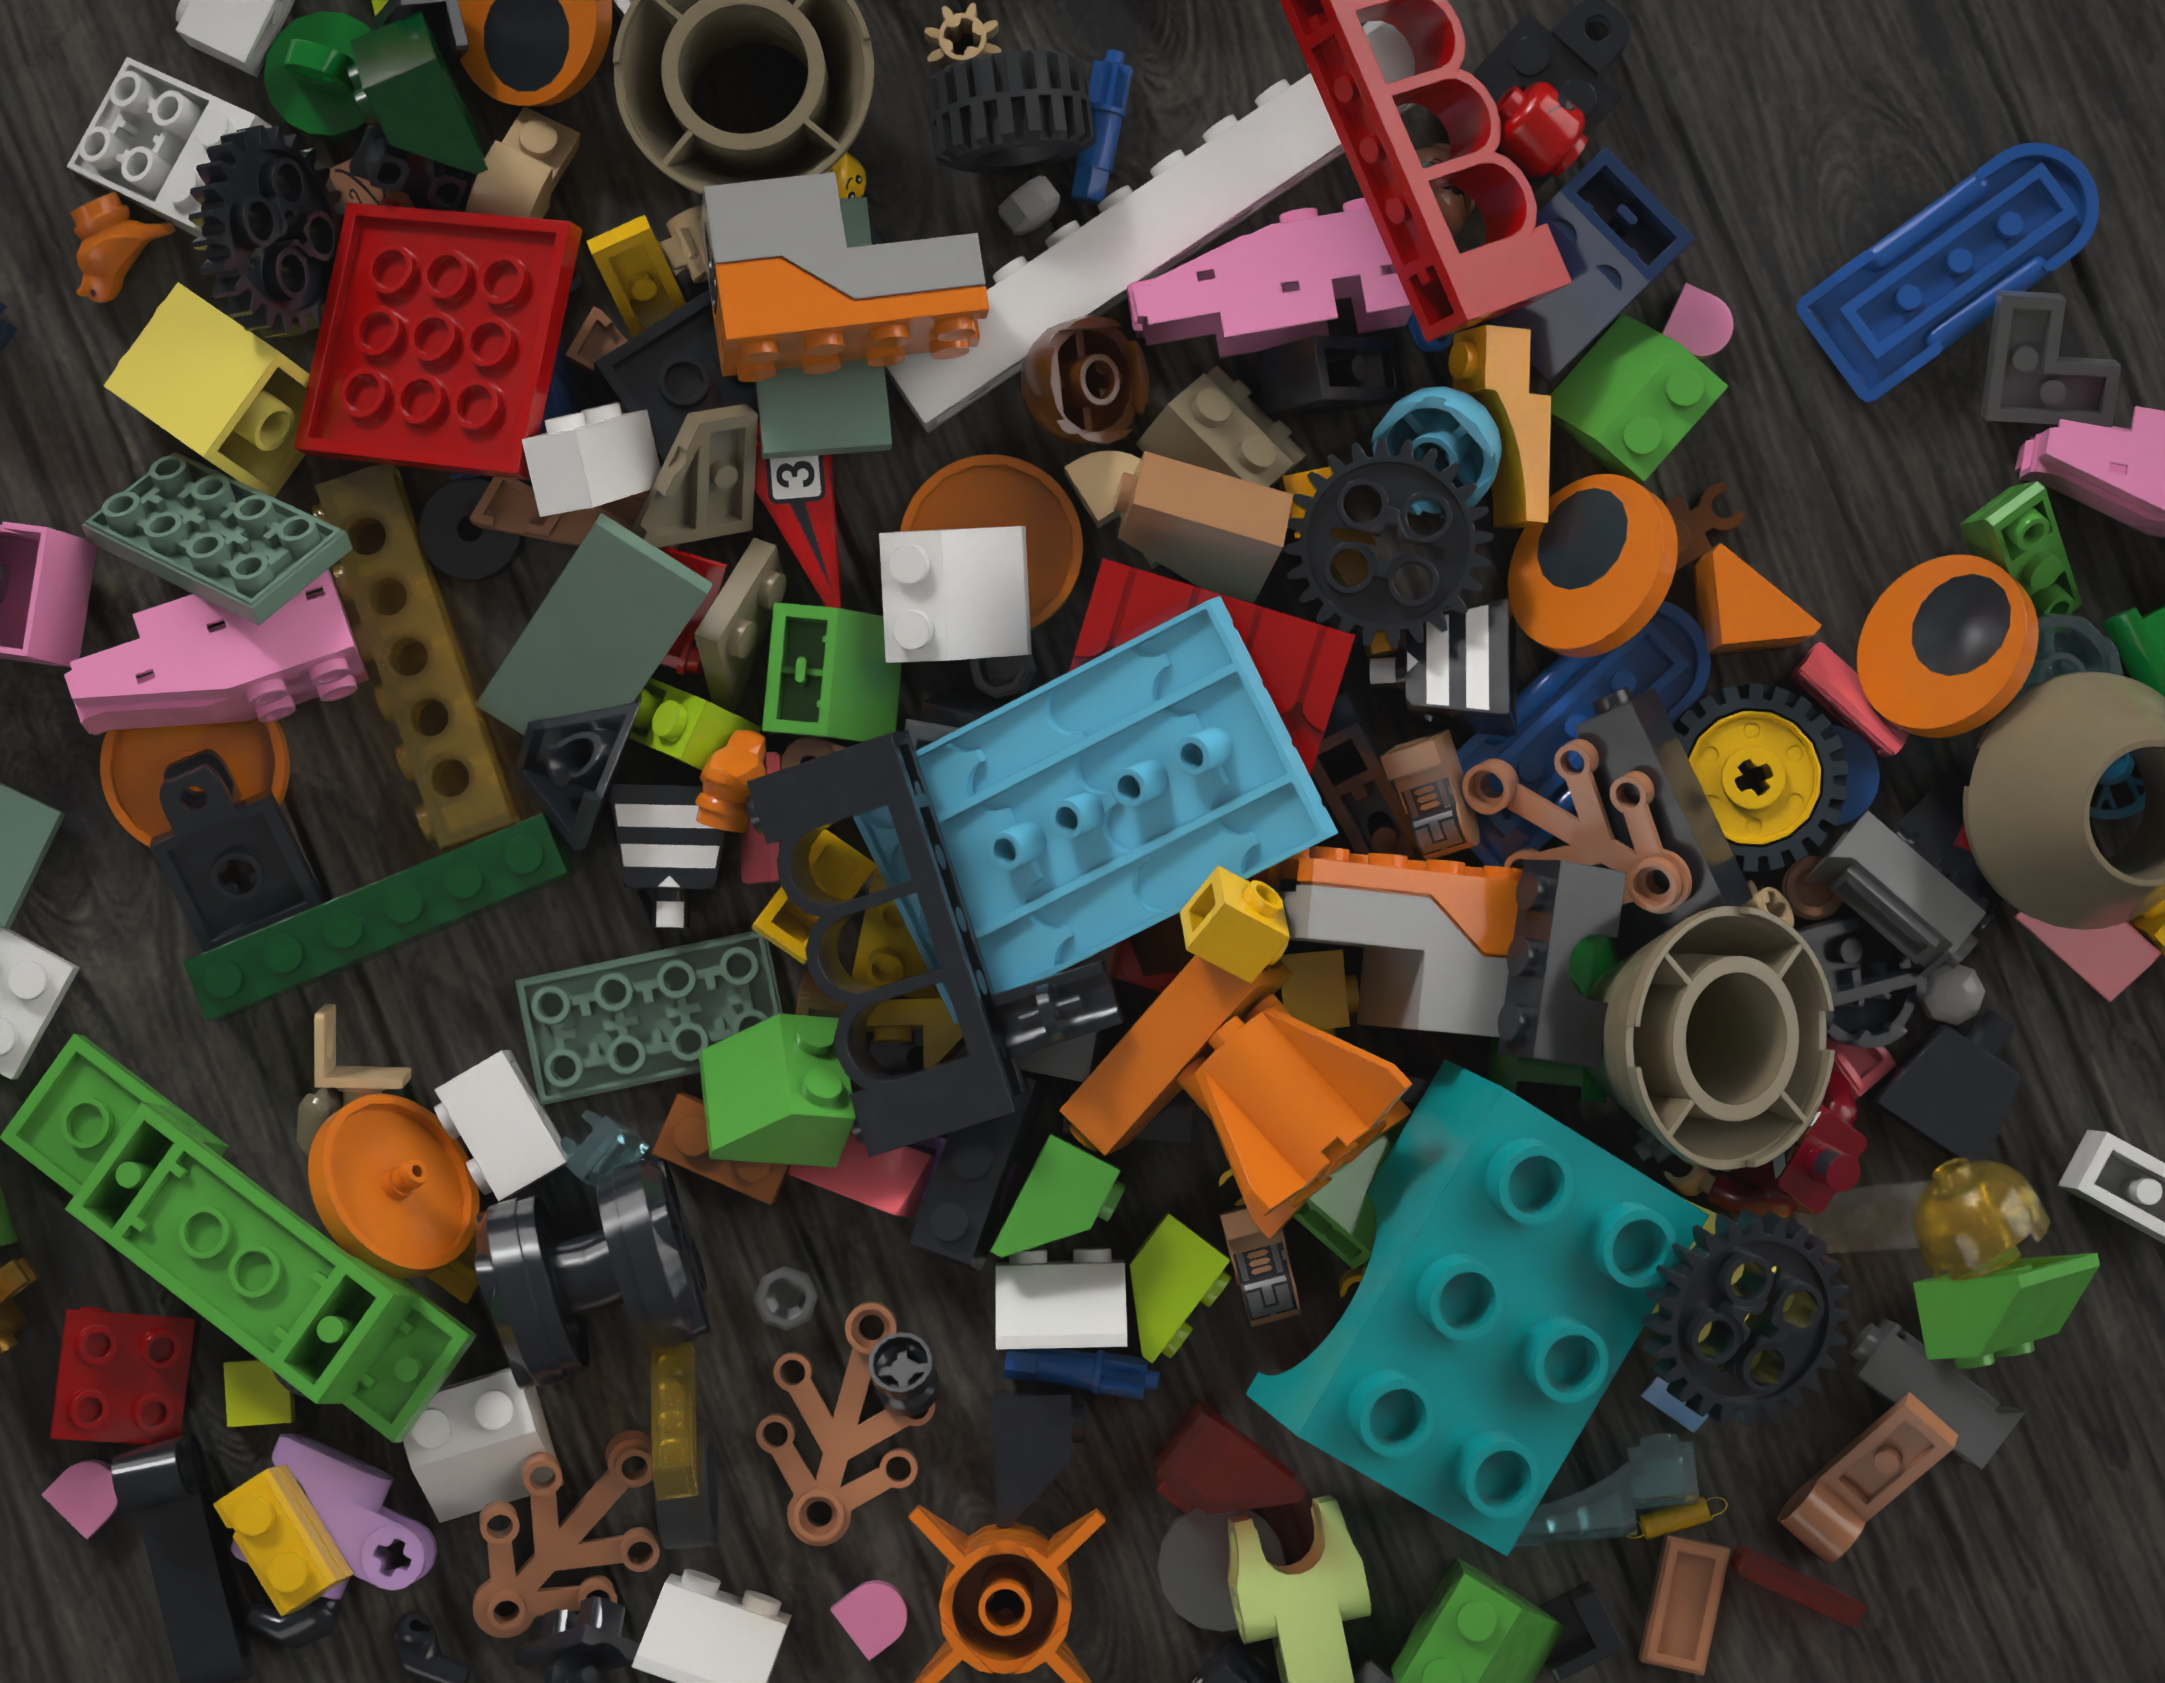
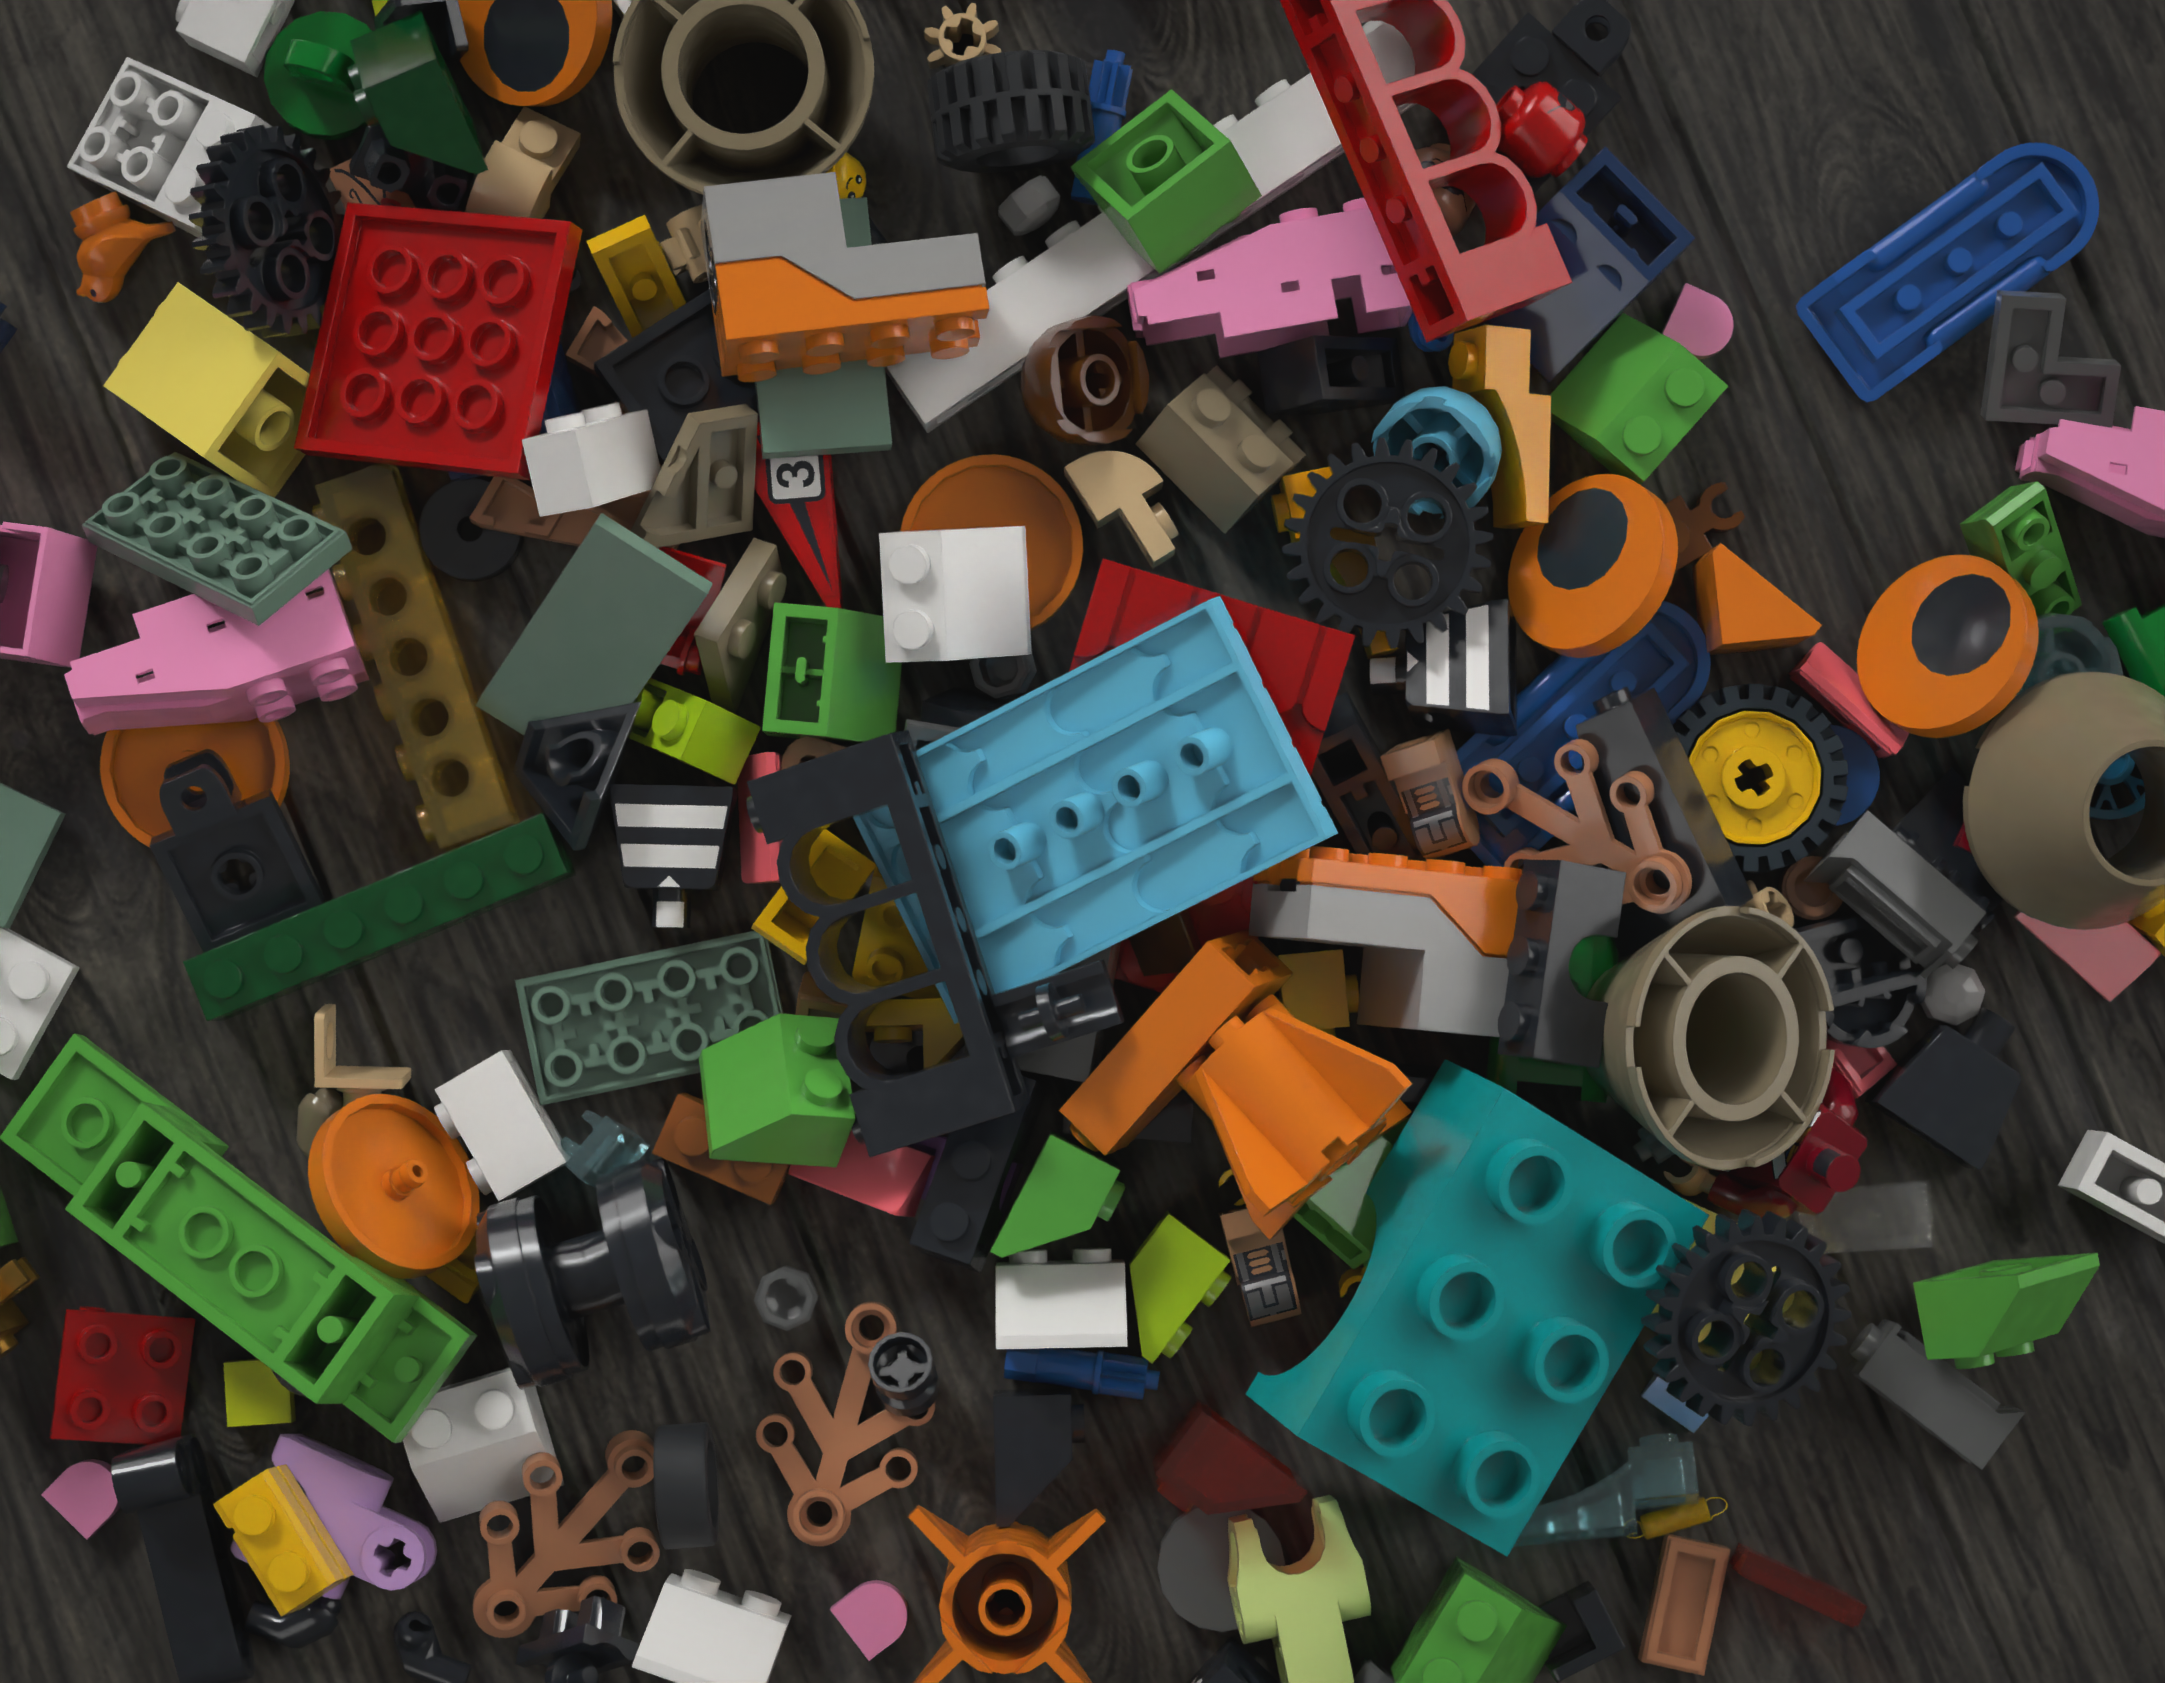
clear yellow piece [651,1342,699,1500] -> none
orange animal [695,730,766,833] -> none
medium nougat slope [1113,451,1293,604] -> none
yellow brick [1180,865,1290,984] -> none
nougat plate [1777,1392,1959,1564] -> none
clear yellow cylinder [1913,1157,2051,1281] -> none
none -> bright green slope [1071,89,1262,274]

